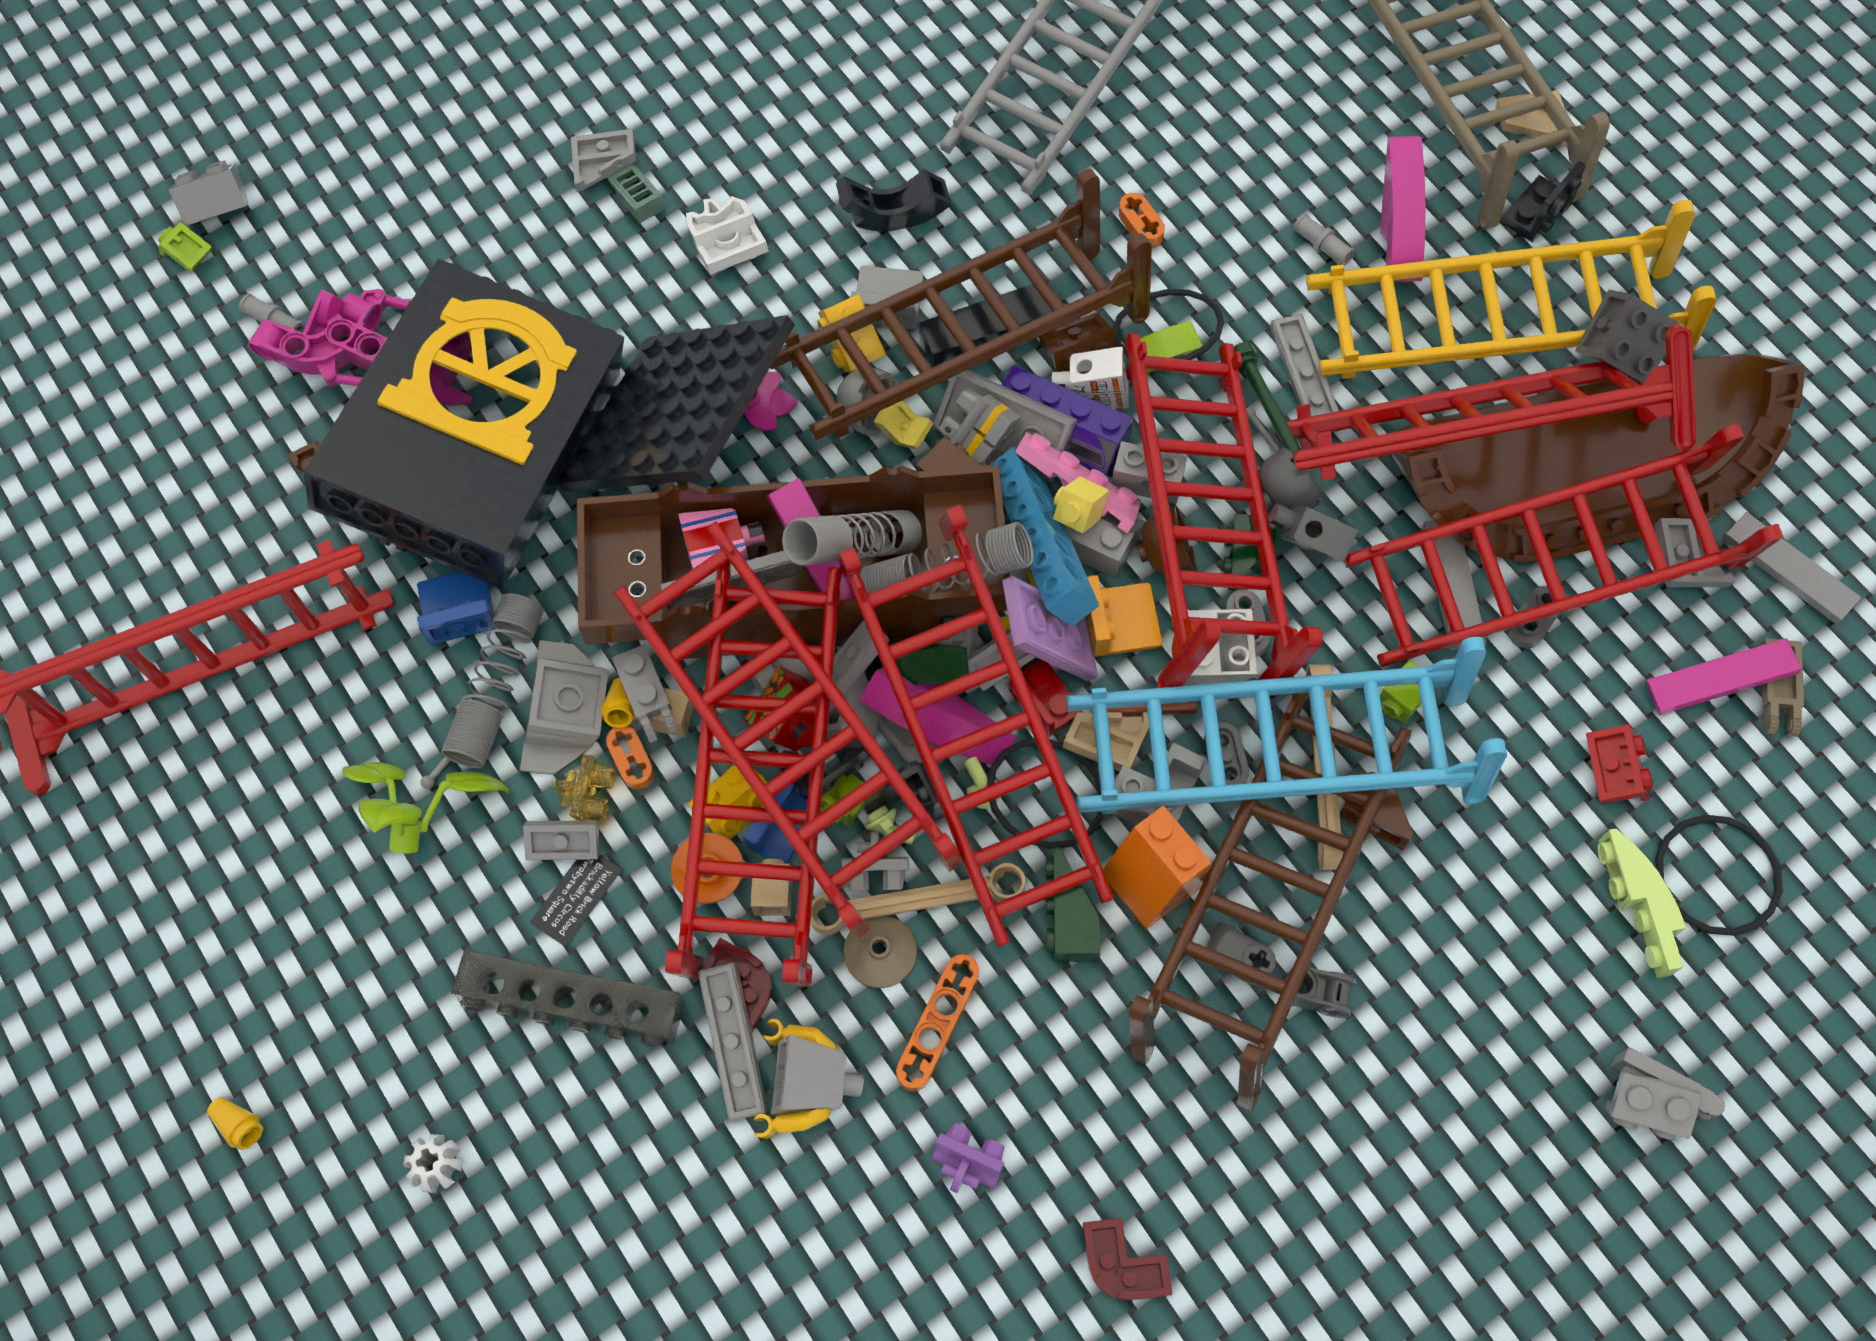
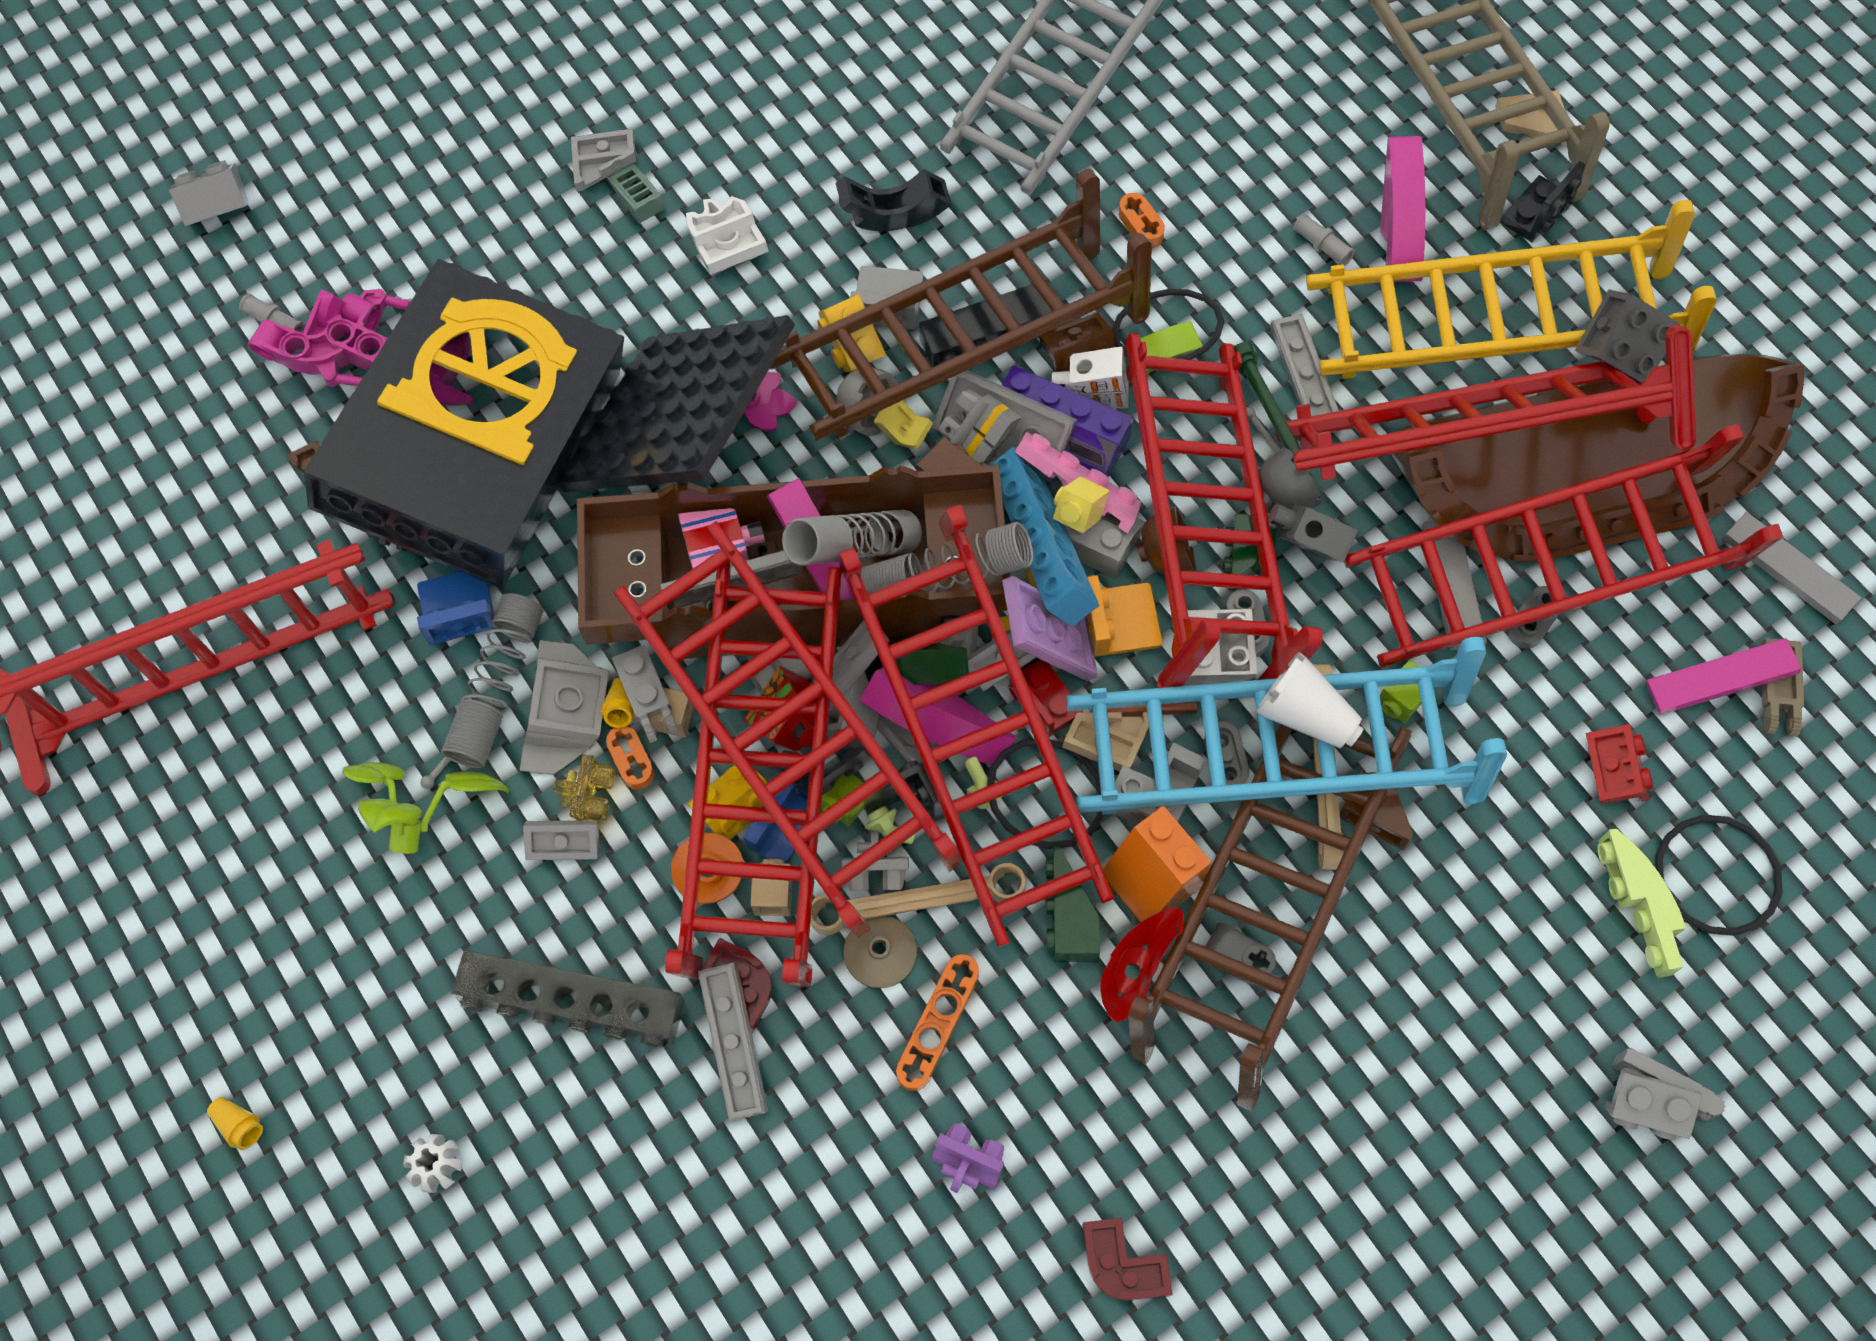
lime bracket [158,222,212,273] -> none
black sticker [530,855,622,946] -> none
light grey torso [754,1019,864,1139] -> none
light grey brick [1112,441,1188,504] -> none
dark grey piece [1283,967,1356,1018] -> none
light grey wing [1654,518,1735,587] -> none
none -> red piece [1100,908,1183,1022]
none -> white cone [1256,652,1363,748]

